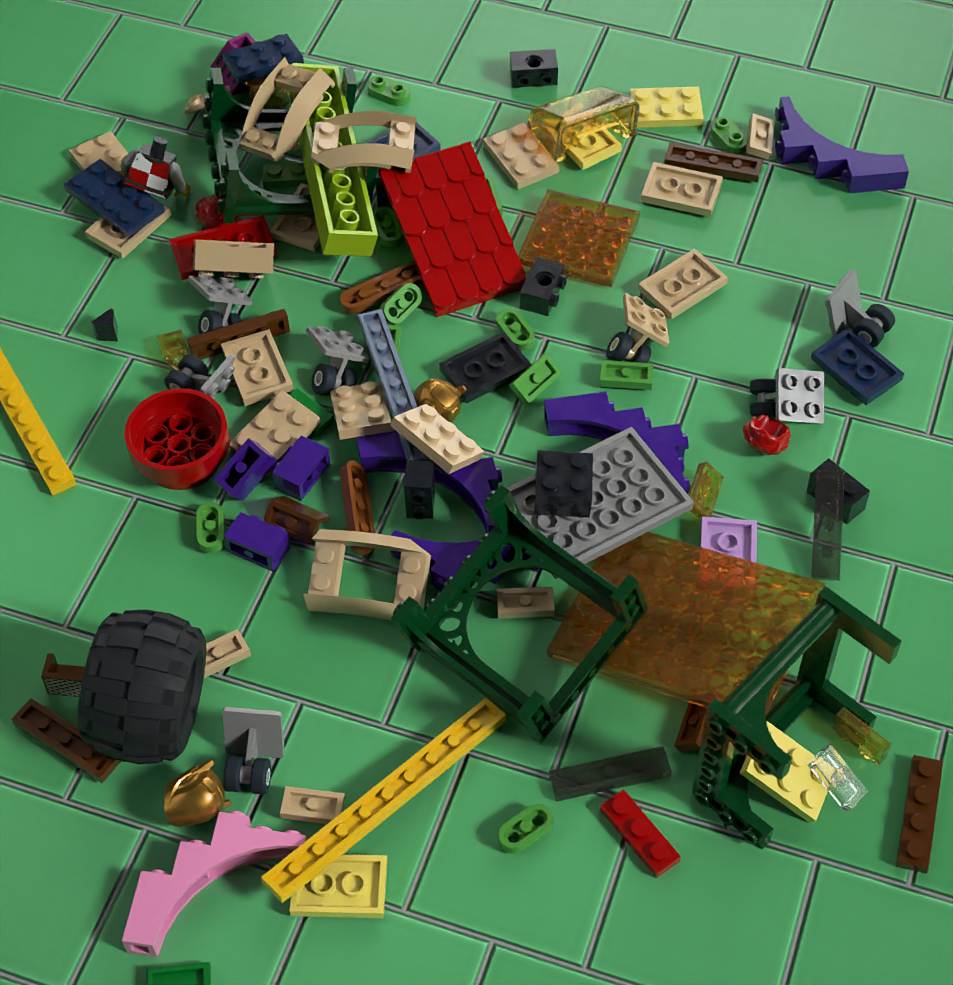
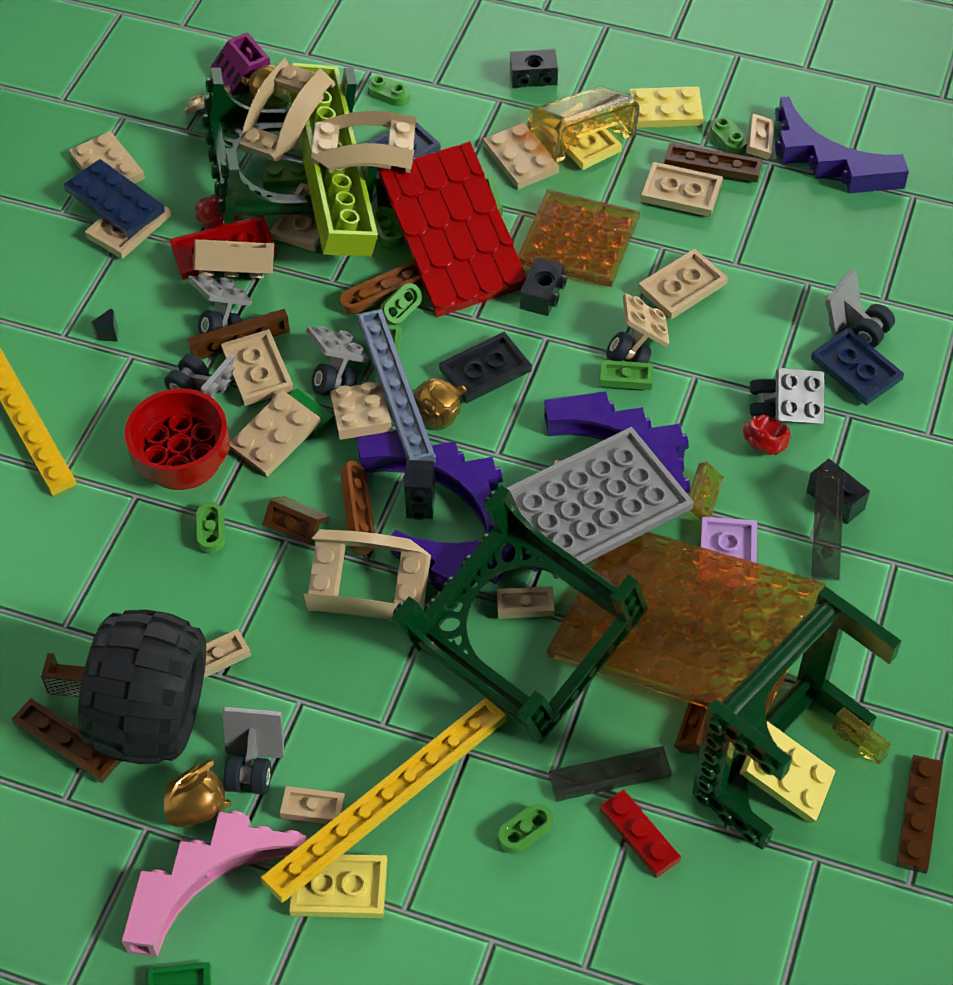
torso [118,137,191,200] -> none
clear yellow plate [157,330,189,371] -> none
dark purple brick [214,438,277,501] -> none
dark blue plate [222,34,304,84] -> none
dark purple brick [223,512,290,572] -> none
dark purple brick [272,435,330,501] -> none
tan plate [390,404,484,474] -> none
bright green plate [496,308,535,351] -> none
bright green plate [509,353,563,405] -> none
black brick [534,450,593,518] -> none
clear plate [808,744,868,812] -> none

